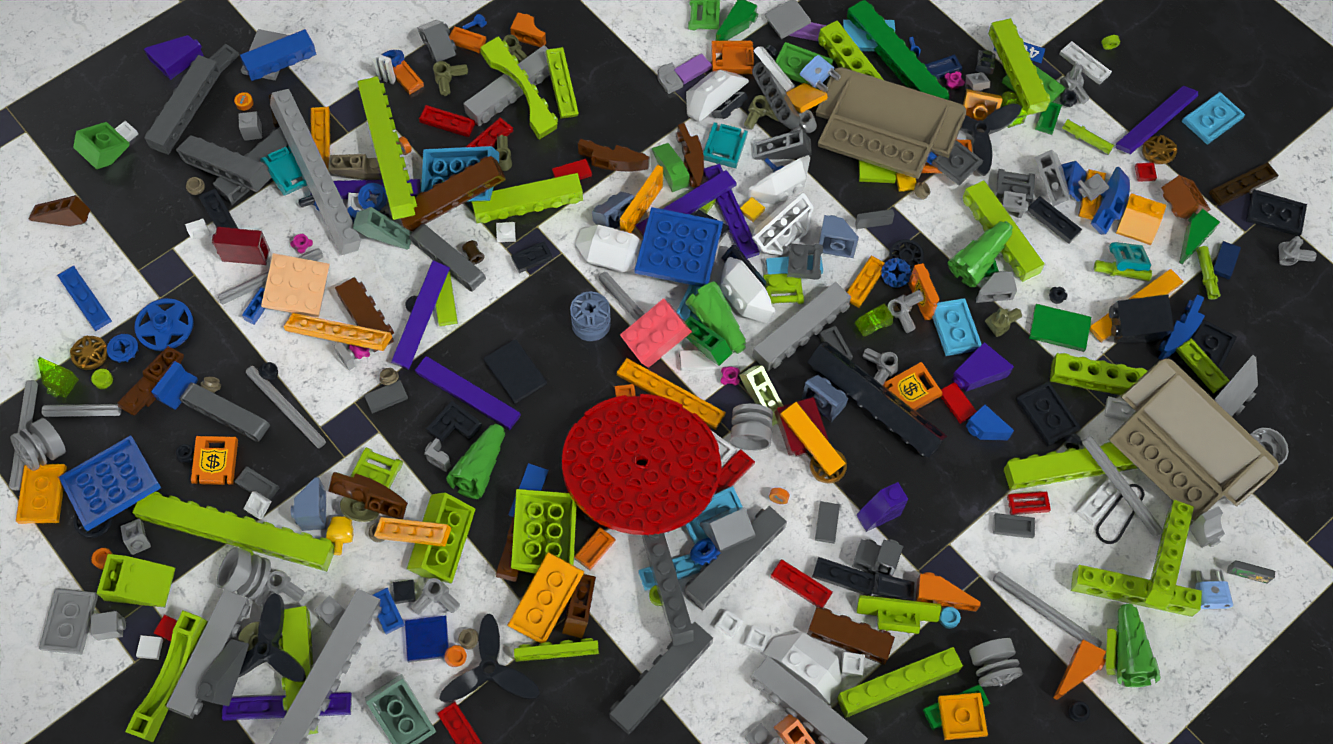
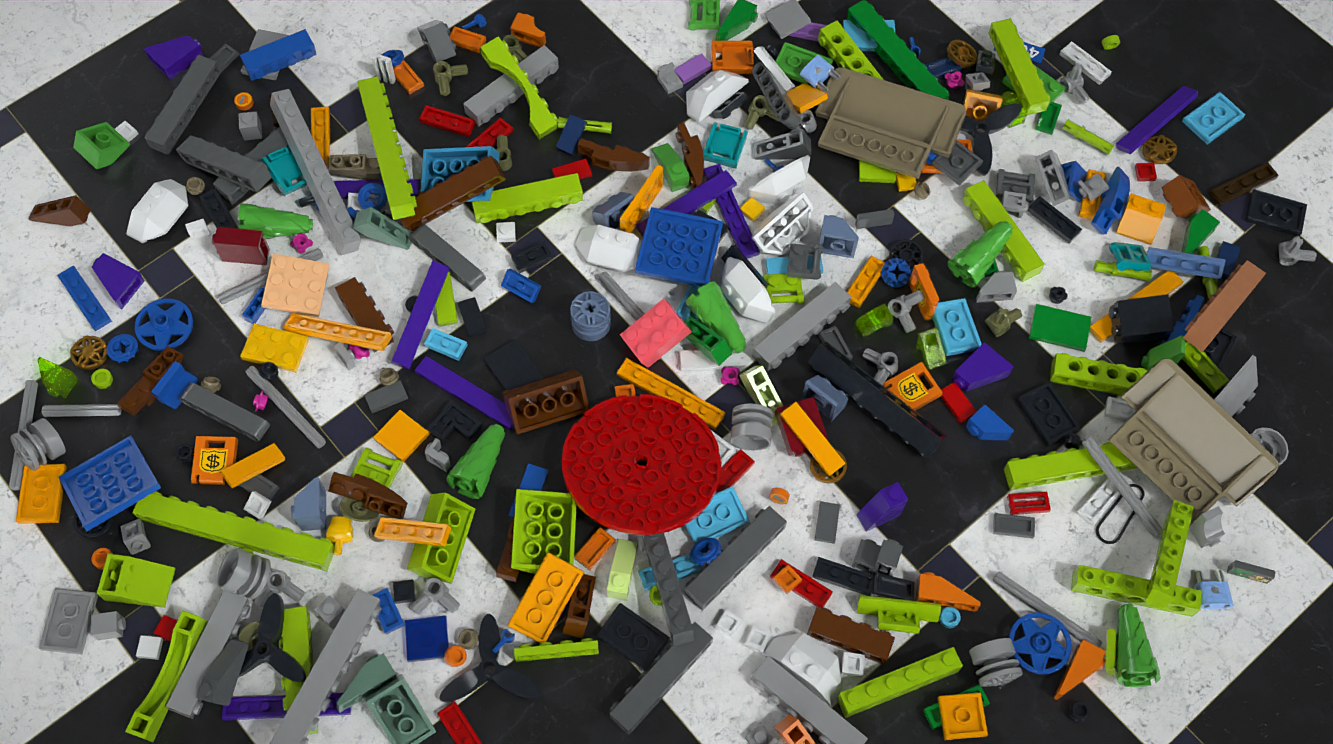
orange tile [396,136,412,155] -> none
dark brown bush [462,240,485,265] -> none
lime plate [545,47,579,119] -> none
slope [700,507,755,553] -> none
black plate [1060,91,1077,107] -> none
none -> dark purple slope [92,253,145,310]
none -> white wedge [126,179,188,243]
none -> light orange tile [221,443,285,488]
none -> bright green cone [238,203,313,239]
none -> yellow plate [240,323,309,373]
none -> dark pink plate [253,391,268,412]
none -> sand green slope [337,653,396,713]
none -> light orange tile [373,410,430,462]
none -> medium azure plate [424,328,468,361]
none -> black tile [457,297,487,337]
none -> blue hand [493,629,515,653]
none -> blue plate [501,268,541,303]
none -> reddish brown slope [502,370,589,434]
none -> dark blue tile [556,114,587,155]
none -> lime pin [558,117,612,134]
none -> black tile [596,603,670,671]
none -> yellowish green slope [607,539,638,601]
none -> orange tile [773,565,802,594]
none -> clear neon green slope [916,328,947,370]
none -> pearl gold wheel [947,40,977,68]
none -> blue wheel [1009,612,1072,674]
none -> bright green slope [1141,336,1185,371]
none -> medium blue plate [1147,247,1225,279]
none -> nougat brick [1183,260,1266,352]

